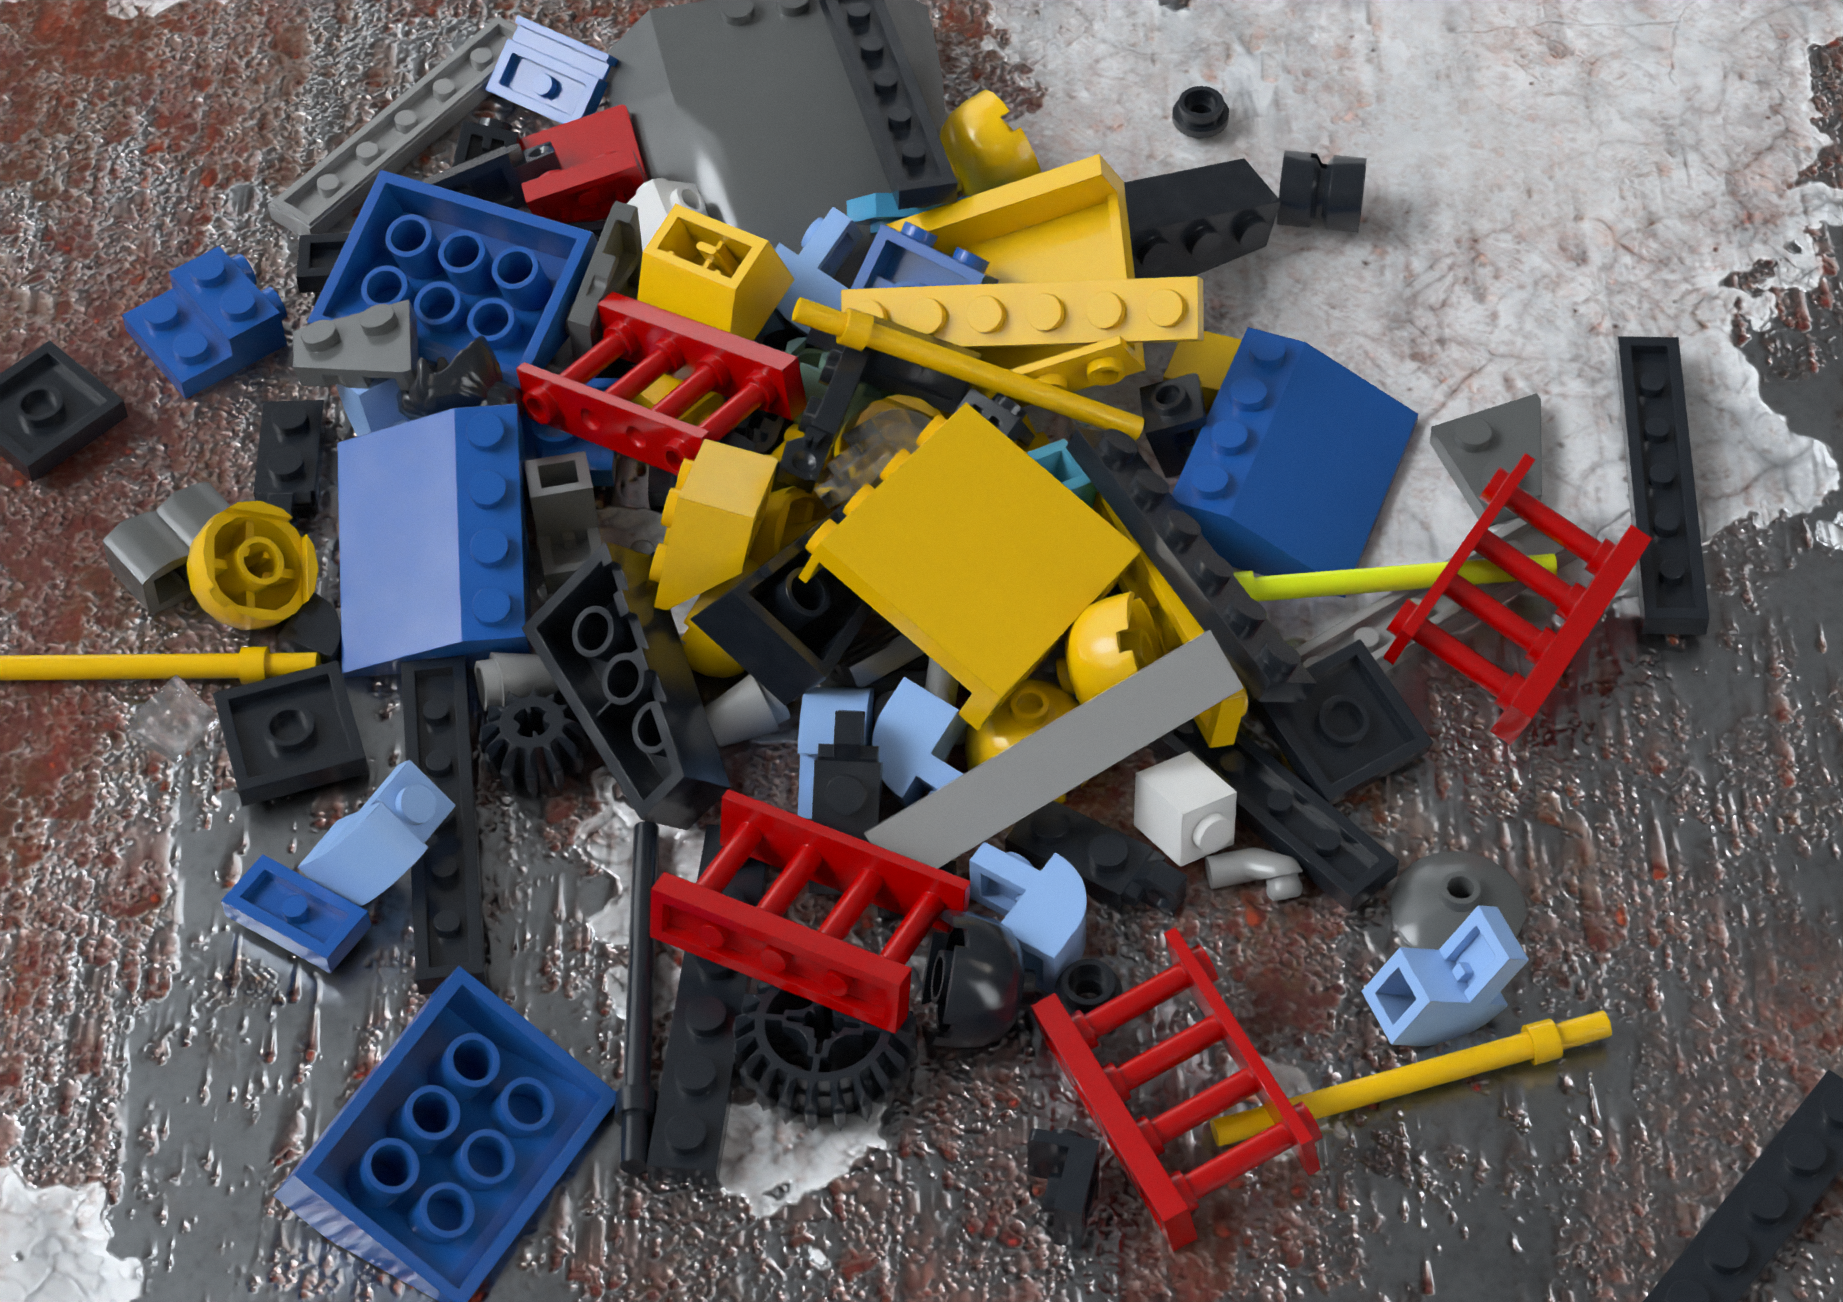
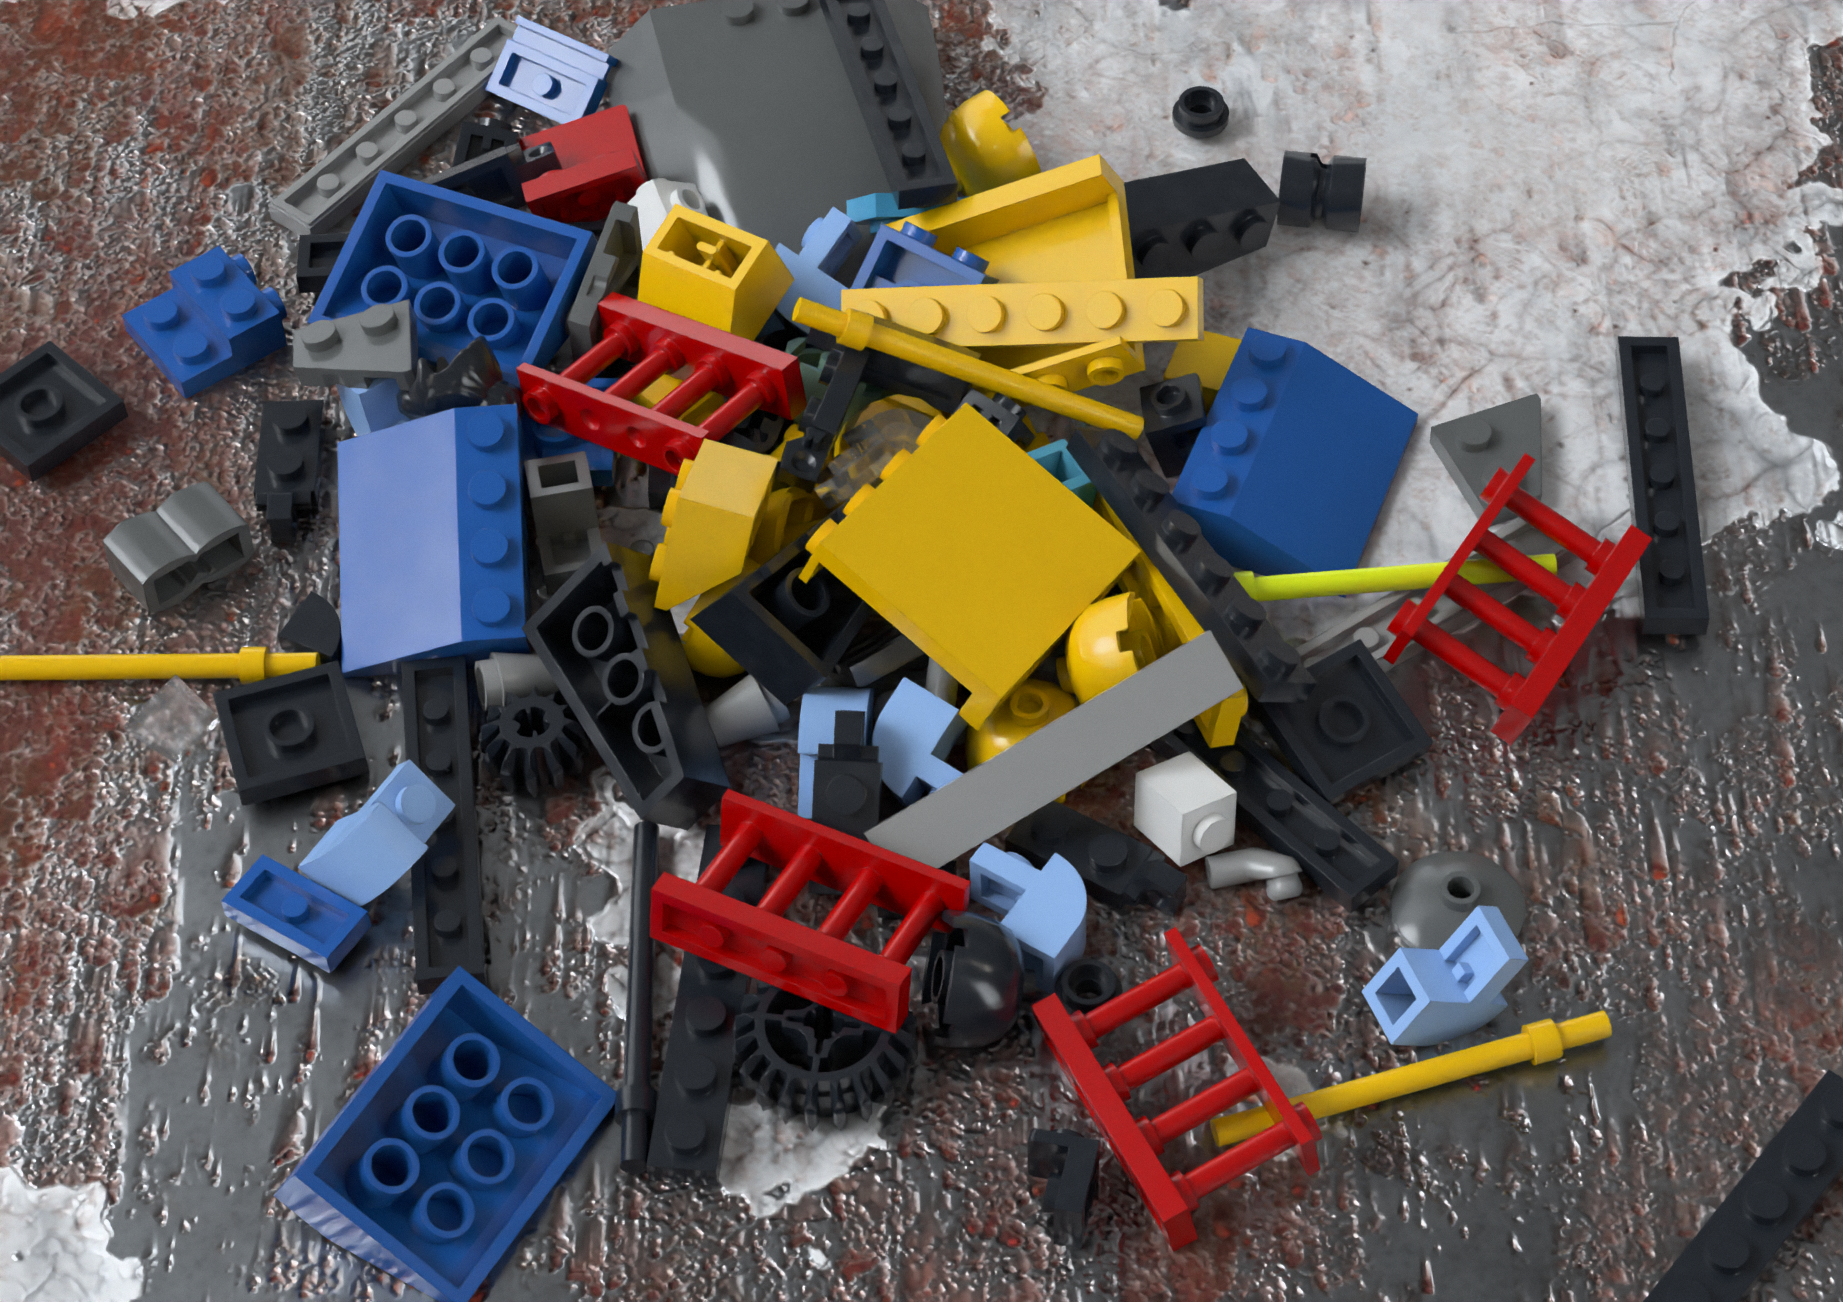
yellow cylinder [186,501,319,630] -> none

